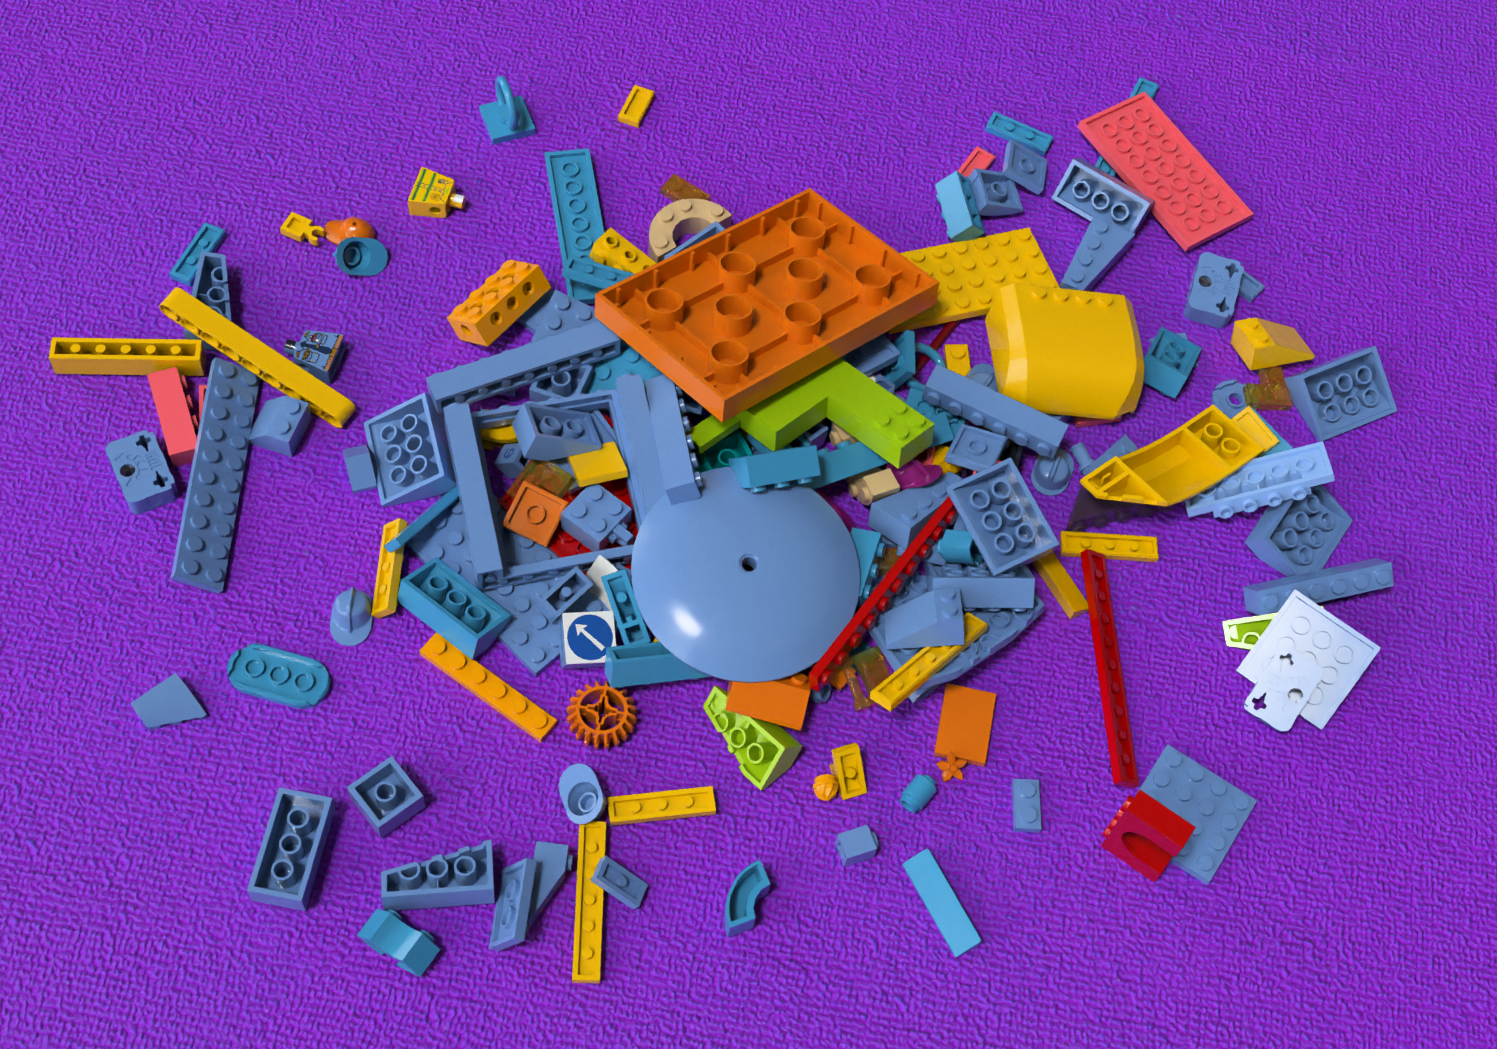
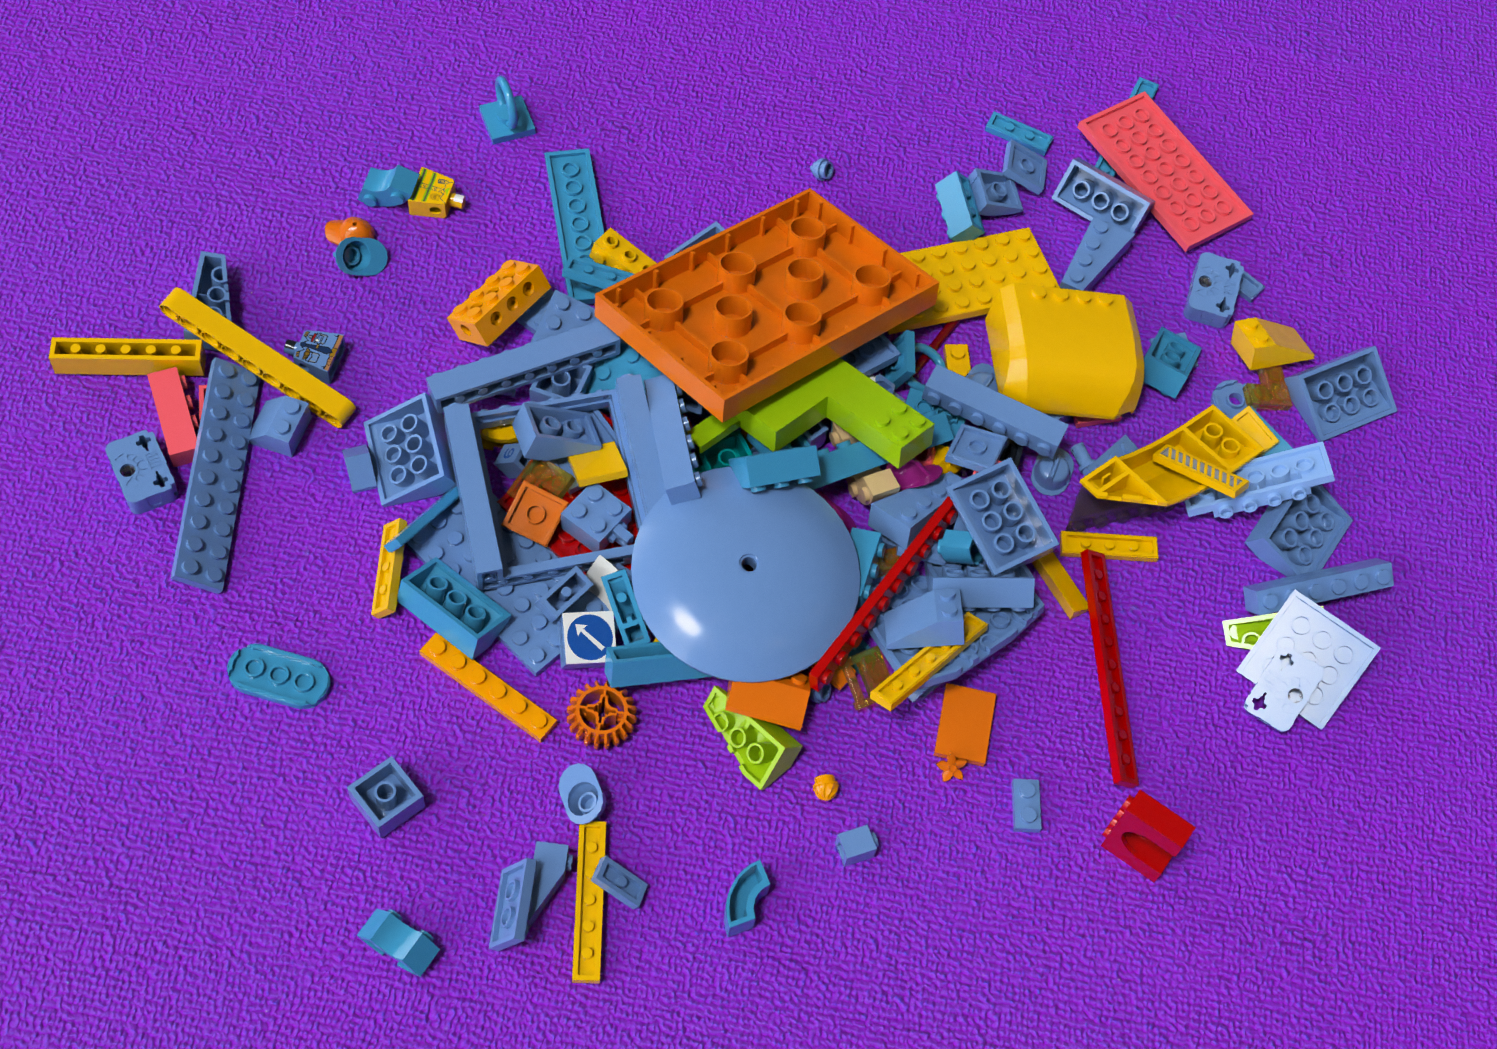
medium blue slope [130,673,208,730] -> none
dark azure tile [169,222,227,287] -> none
medium blue brick [247,787,336,911] -> none
yellow plate [280,212,325,246] -> none
medium blue piece [330,587,373,646] -> none
medium blue wedge [381,839,495,911] -> none
yellow plate [607,786,716,826] -> none
yellow tile [618,85,655,128] -> none
tan brick [648,199,732,263] -> none
clear yellow plate [660,173,710,202] -> none
yellow slope [829,742,867,800] -> none
dark azure brick [899,774,937,814] -> none
dark azure slope [902,848,982,958] -> none
coral tile [958,146,996,177] -> none
medium blue plate [1135,744,1257,885] -> none
none -> dark azure brick [357,165,420,207]
none -> medium blue plate [810,158,834,181]
none -> yellow tile [1152,444,1249,499]

